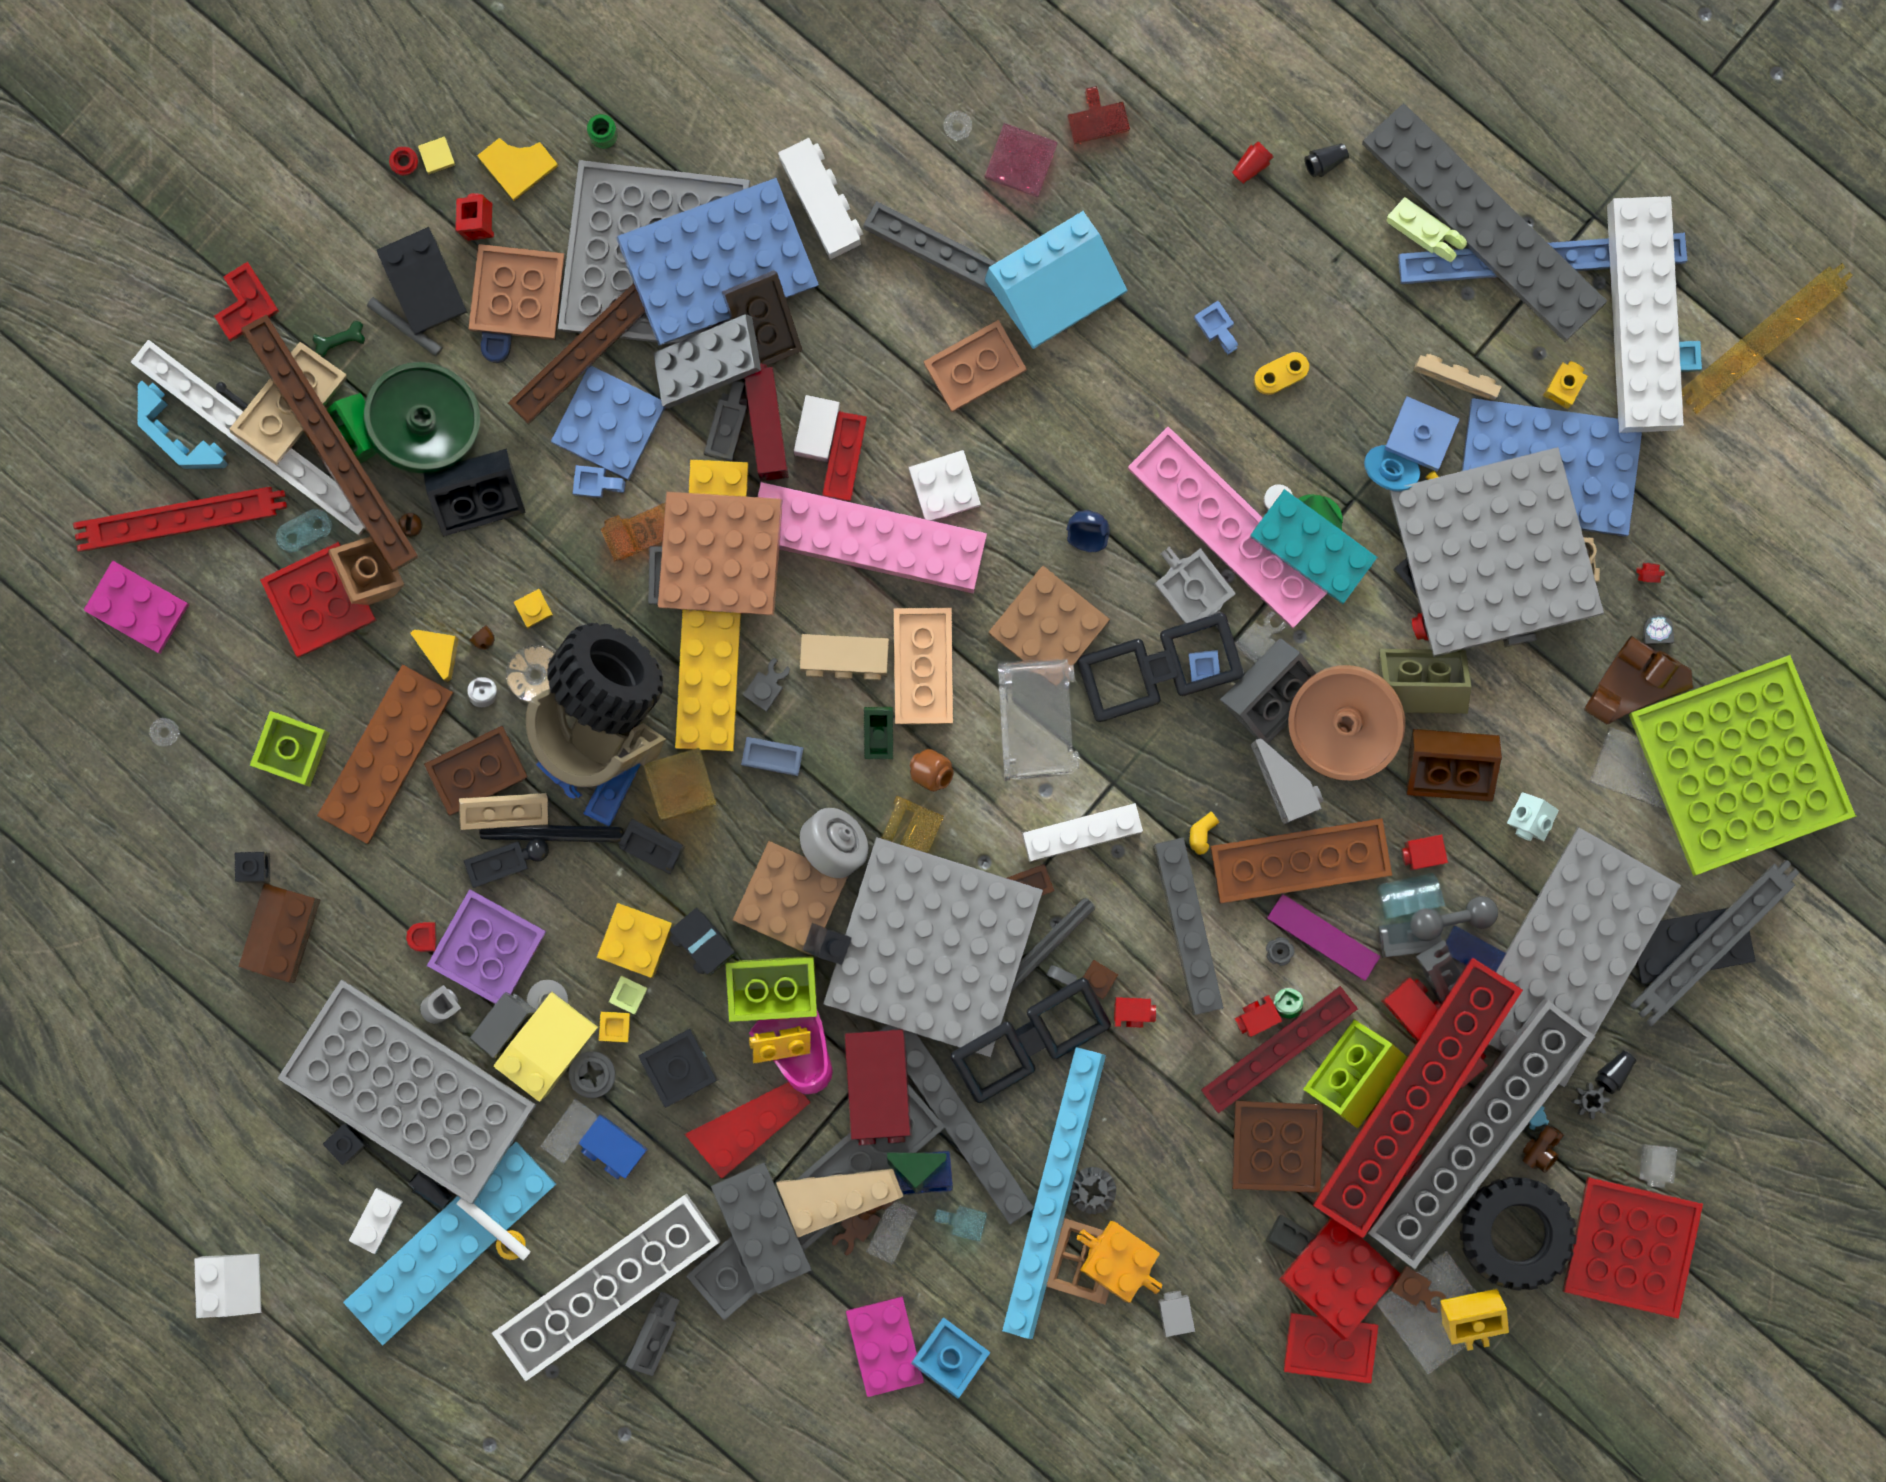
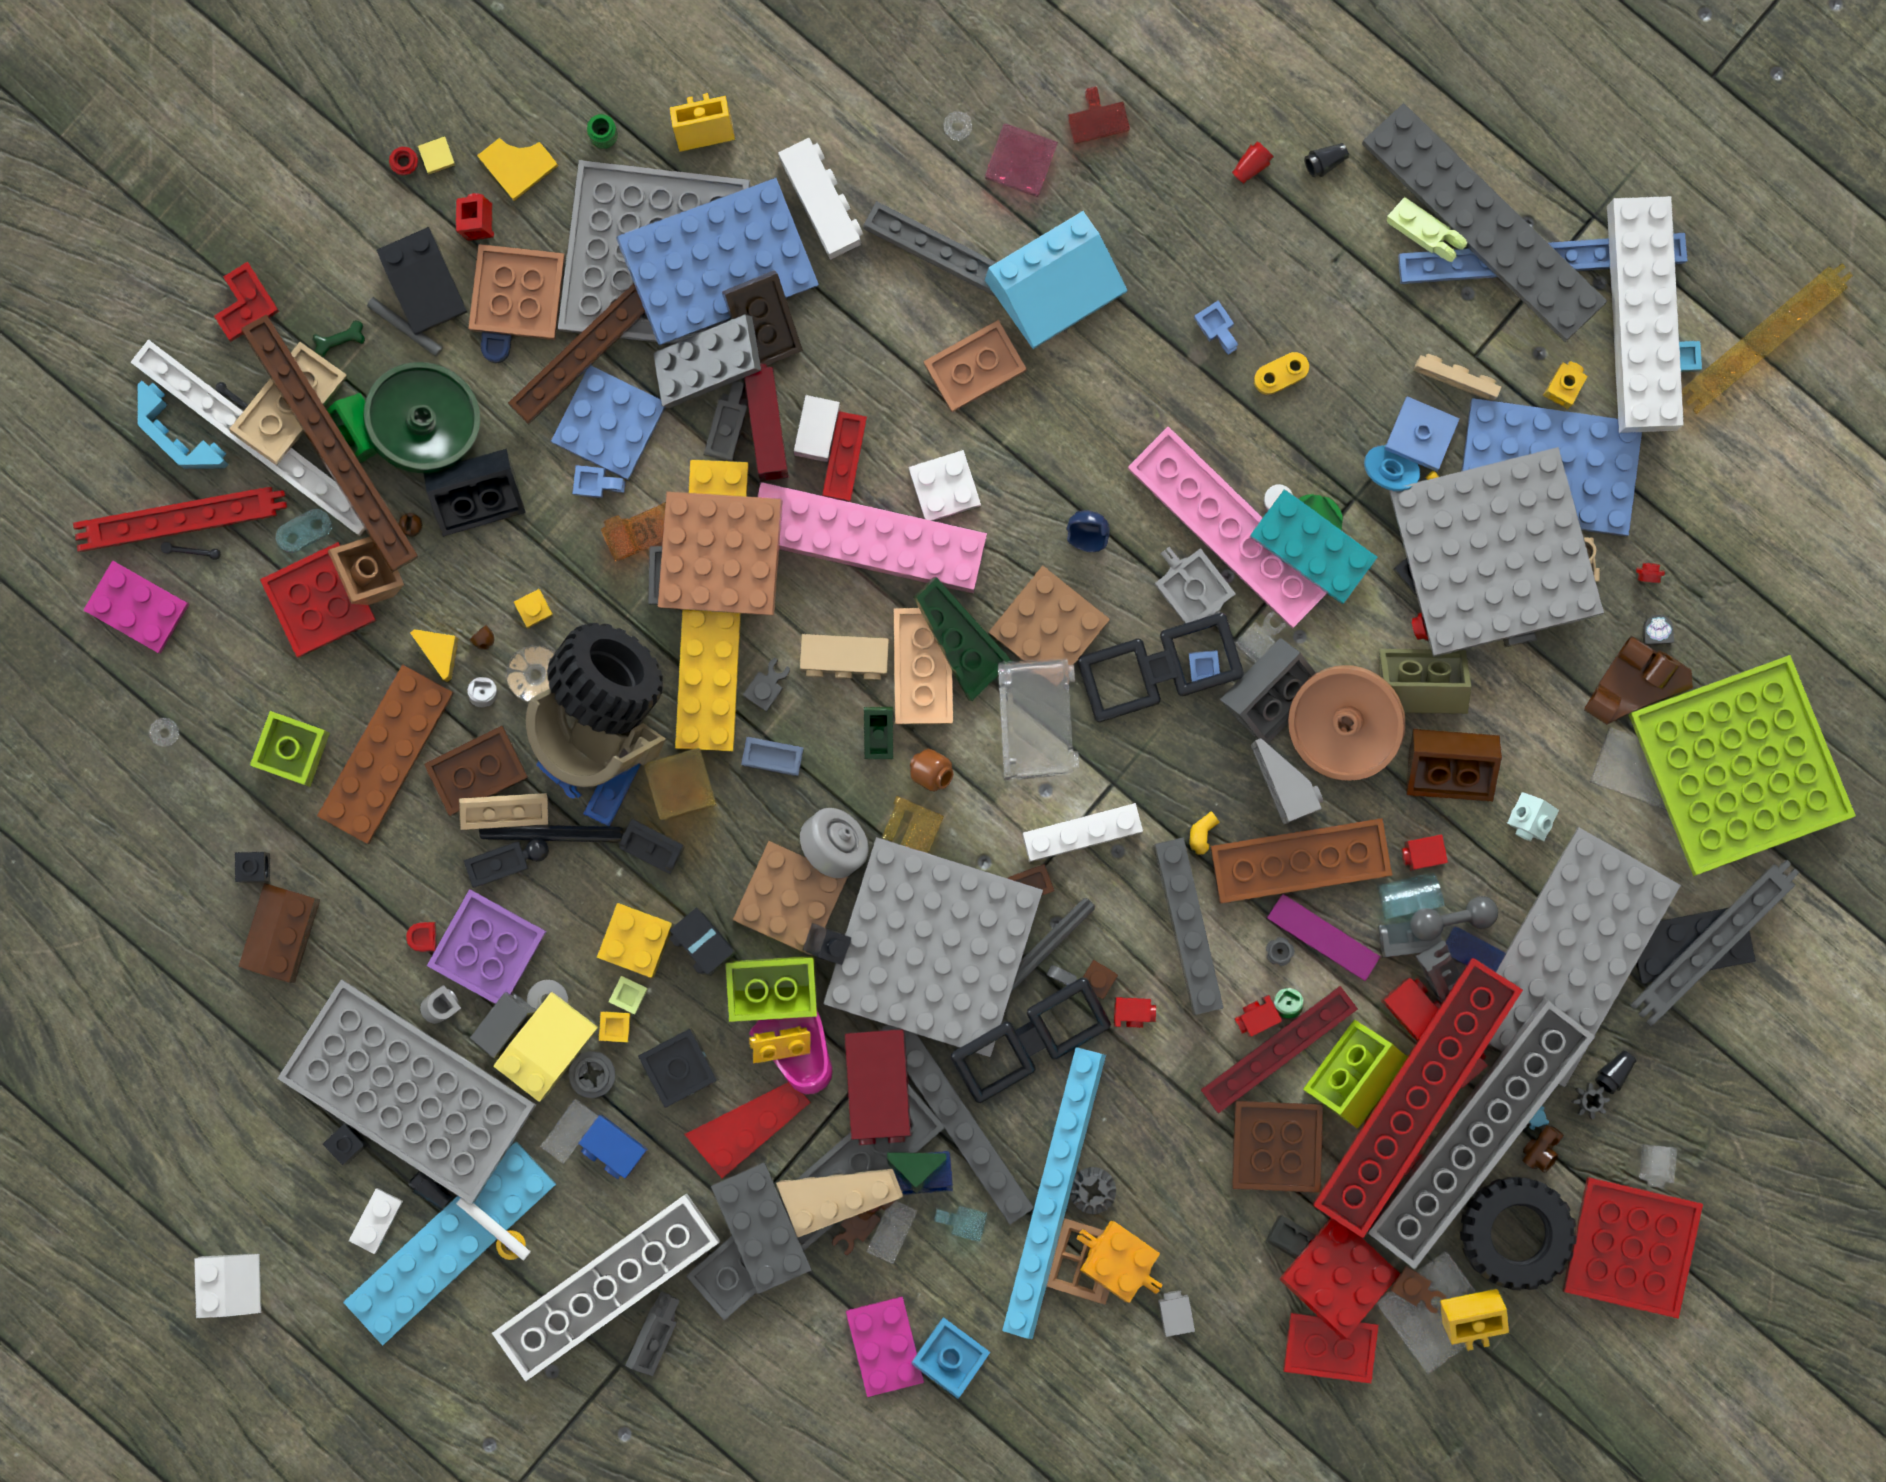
none -> black hinge [161,542,221,560]
none -> yellow brick [670,93,735,152]
none -> dark green wing [913,577,1012,701]

